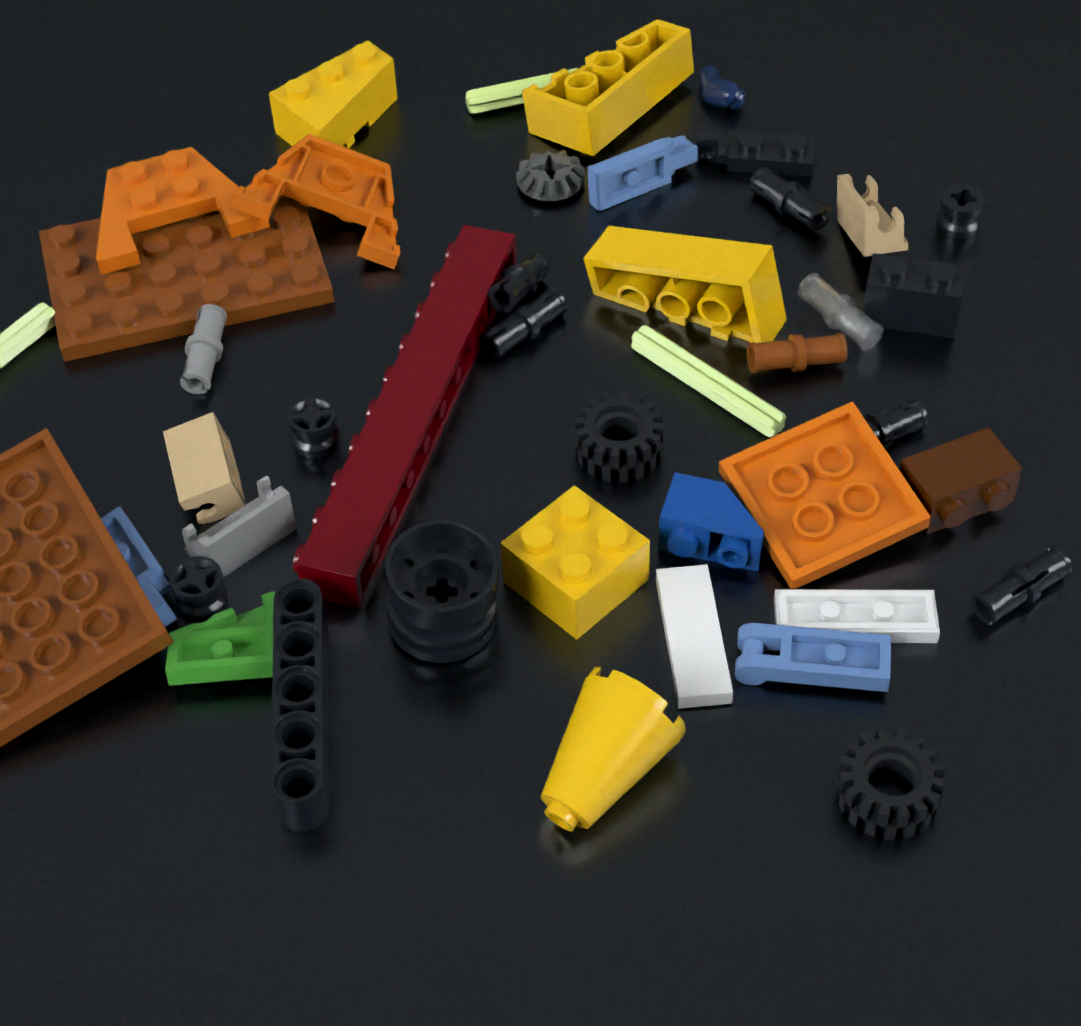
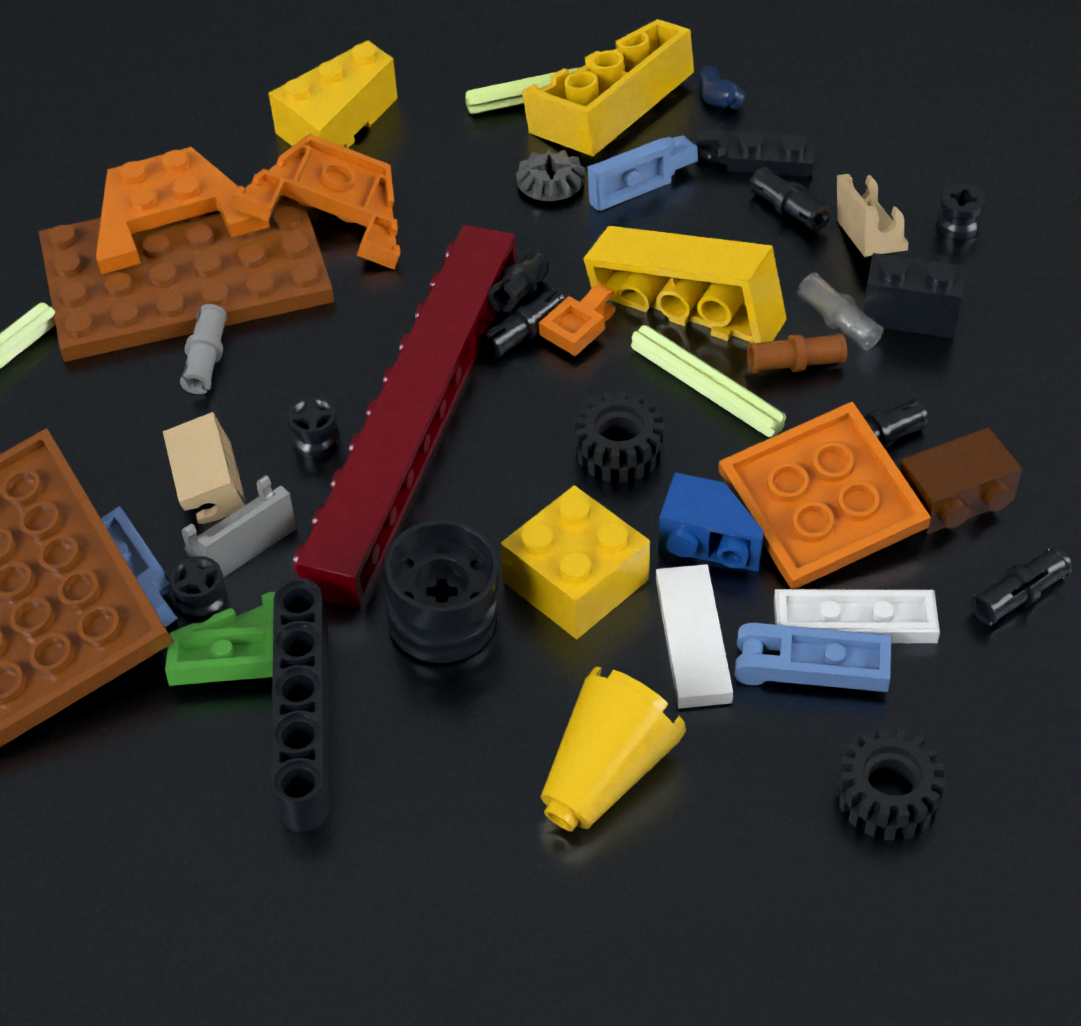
none -> orange plate [539,283,615,356]

